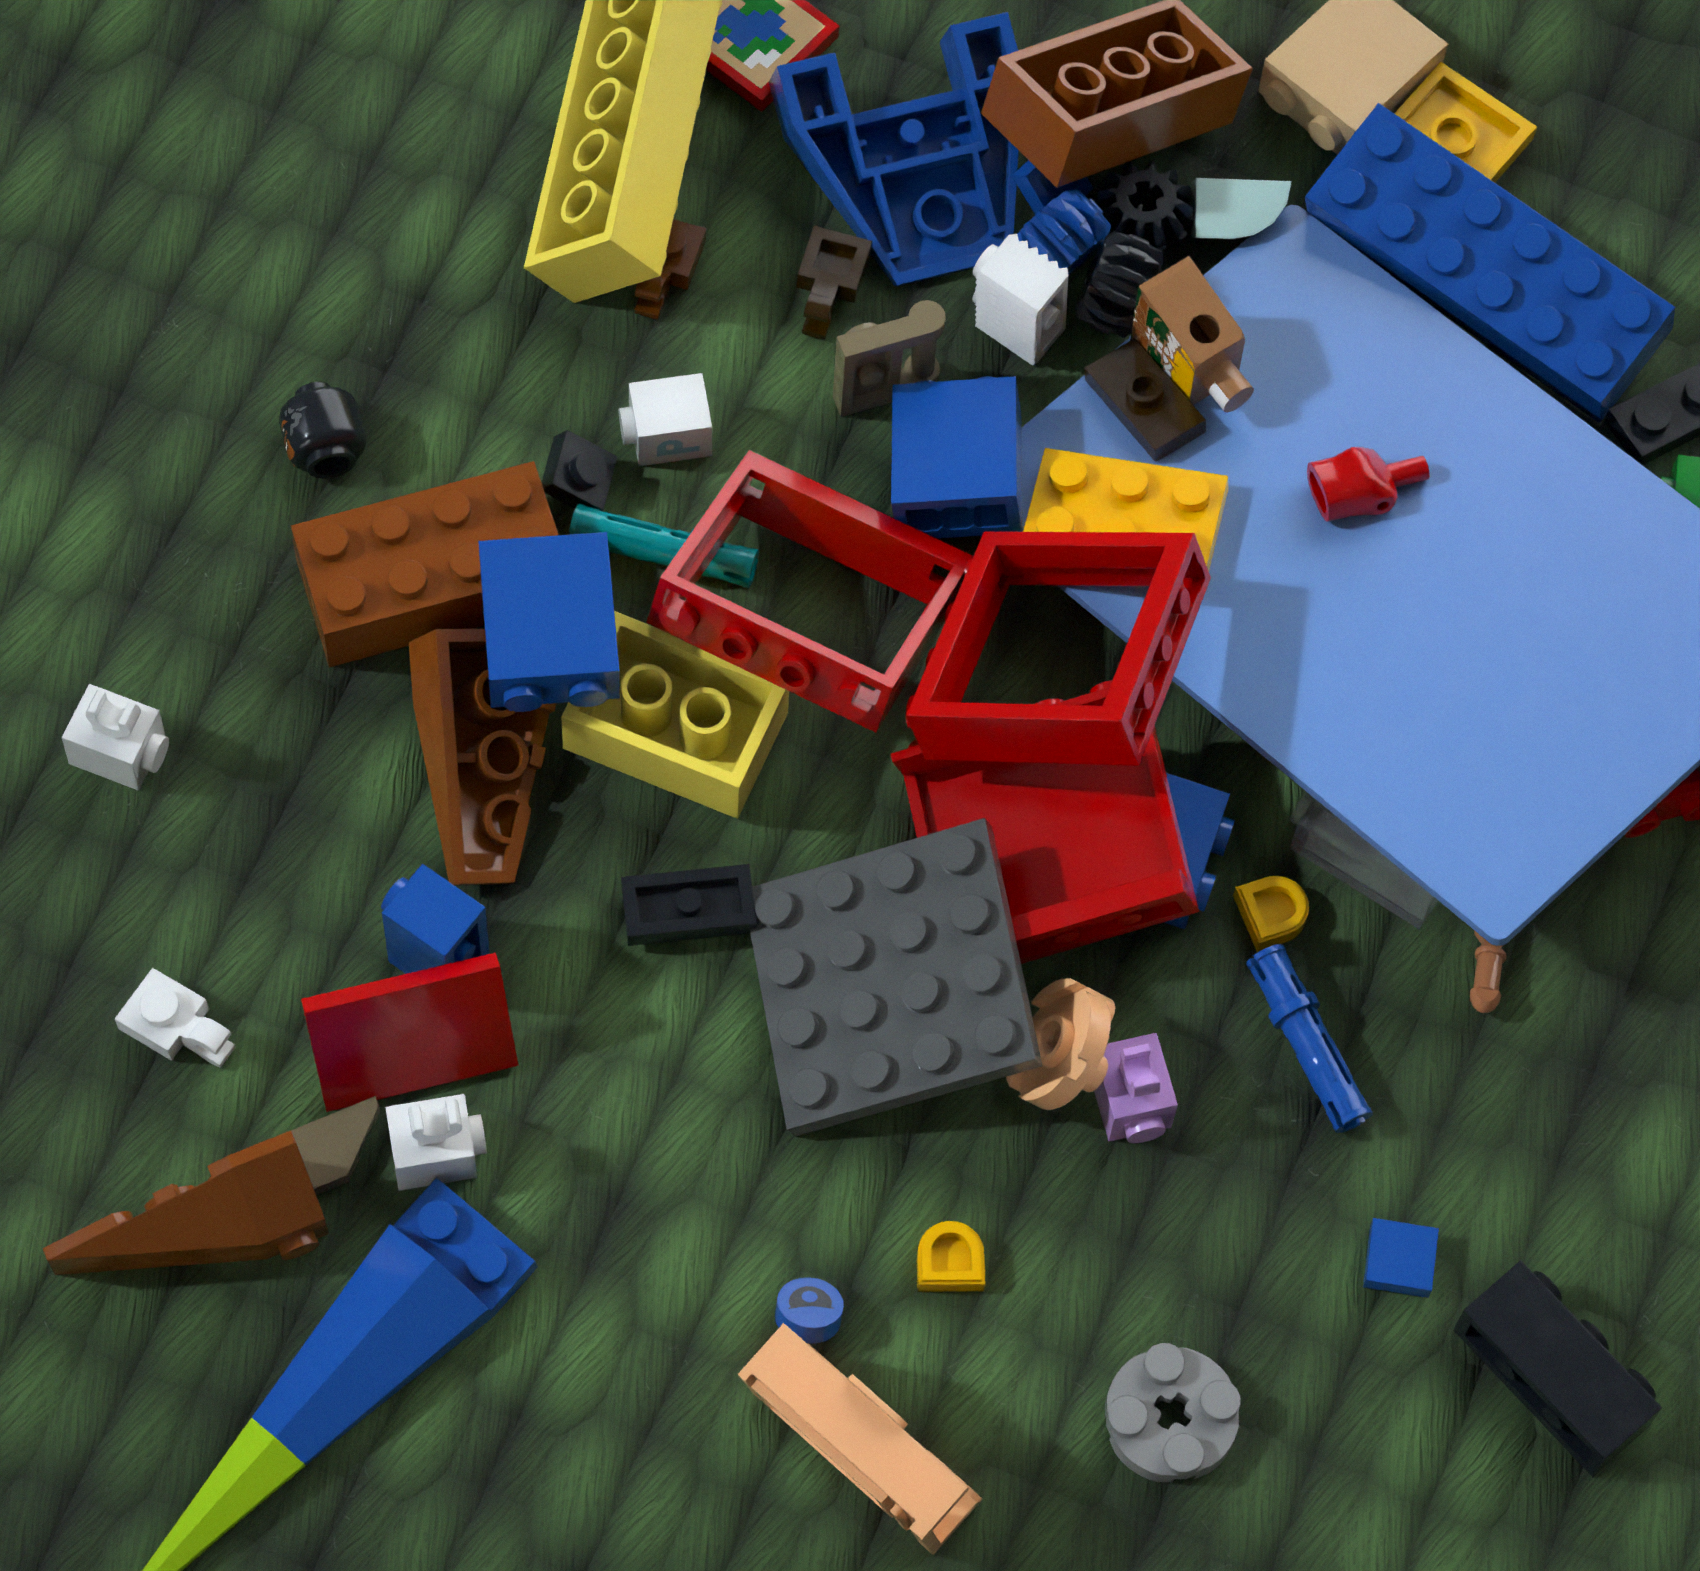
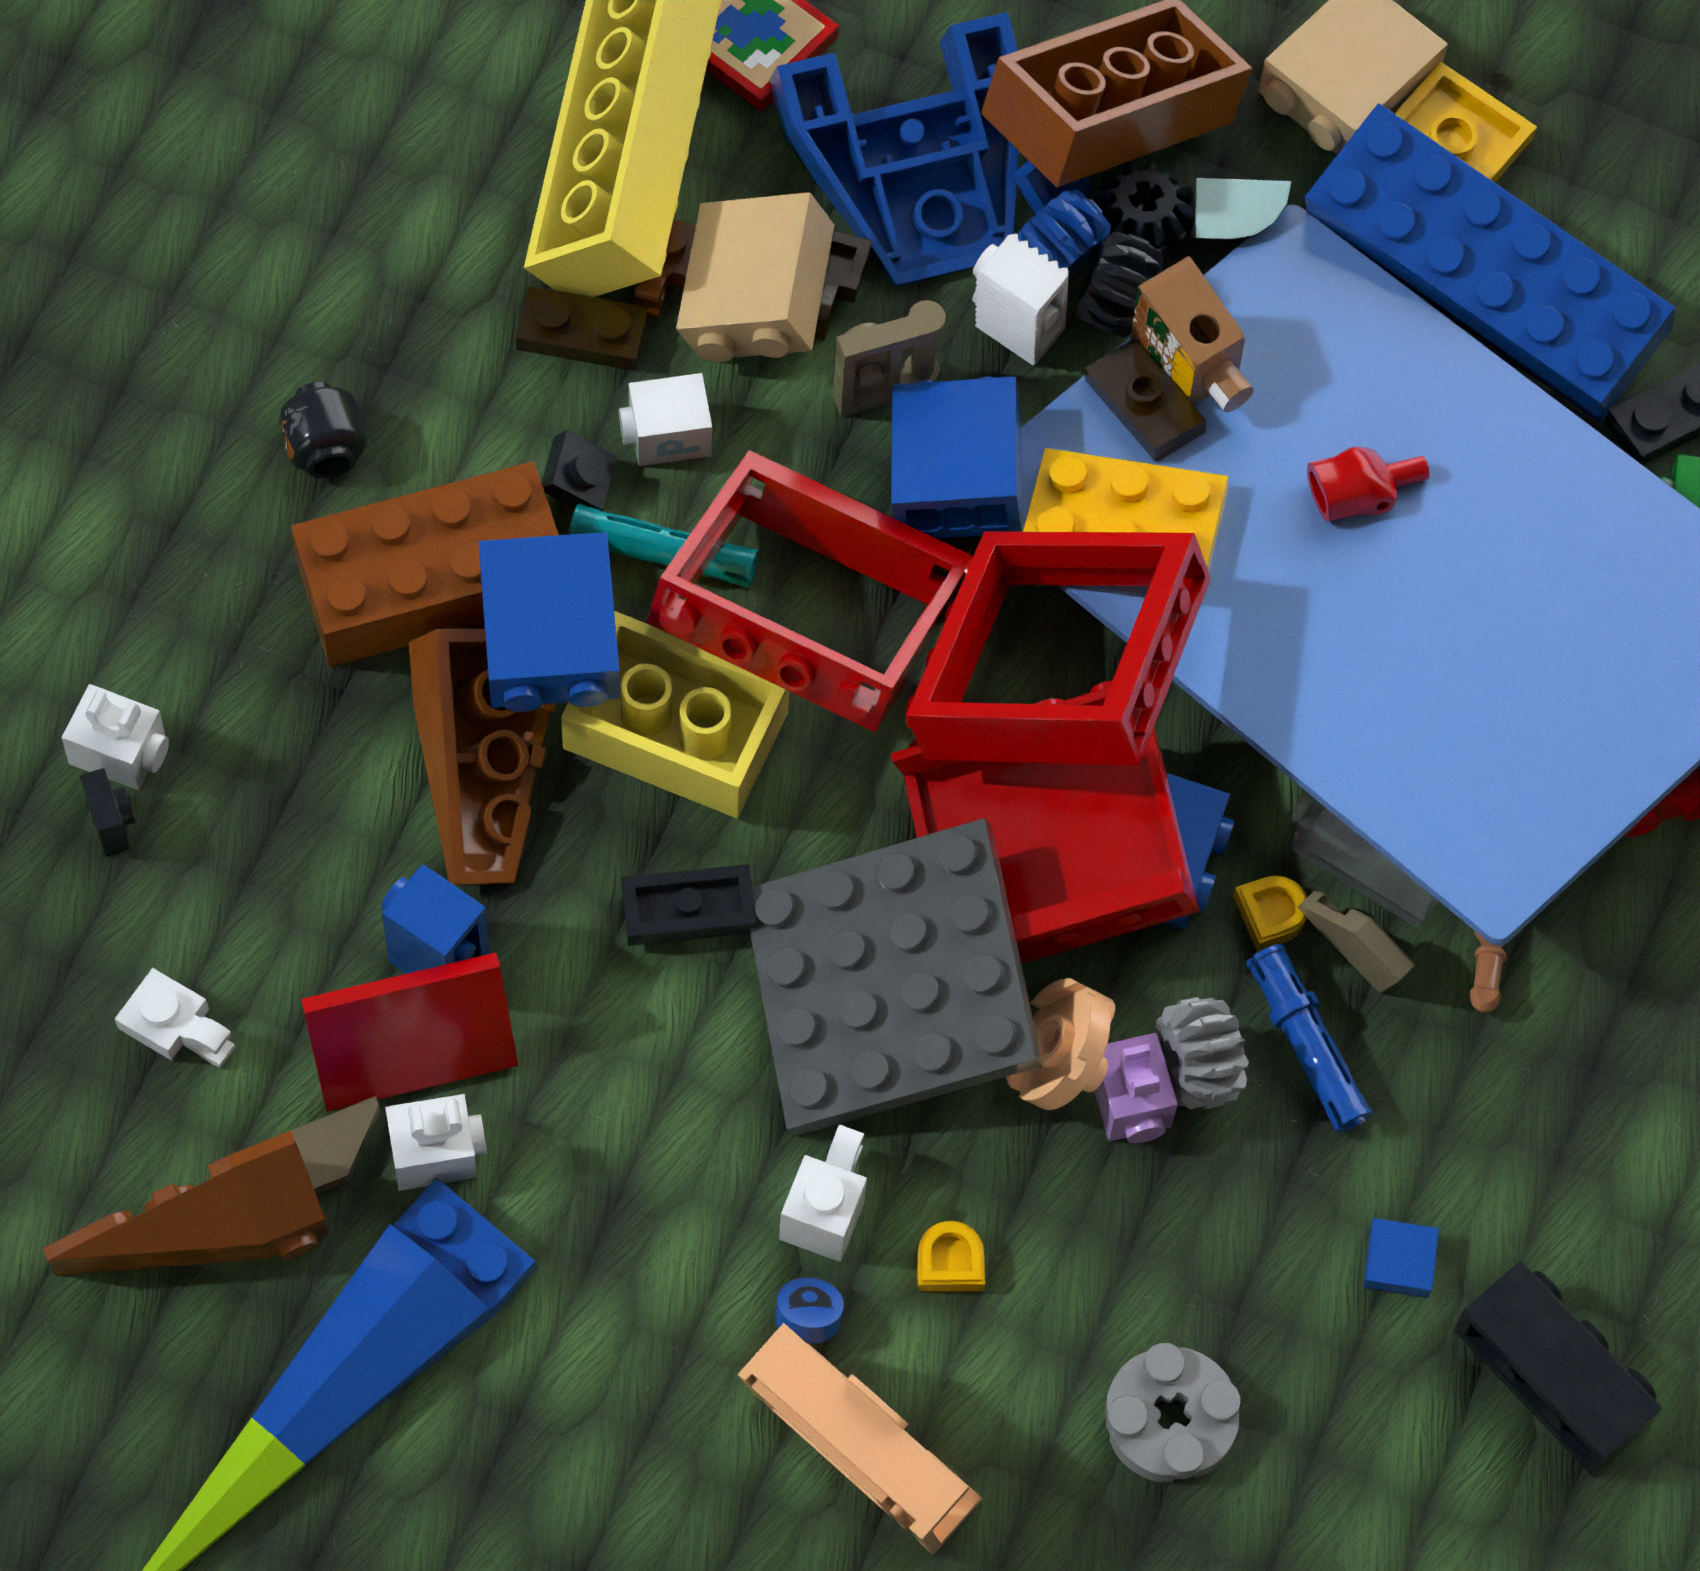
none -> black plate [79,768,136,857]
none -> dark brown plate [516,286,648,371]
none -> tan brick [676,192,834,362]
none -> white brick [779,1125,867,1262]
none -> light grey gear [1155,997,1249,1110]
none -> dark tan tile [1297,891,1415,994]

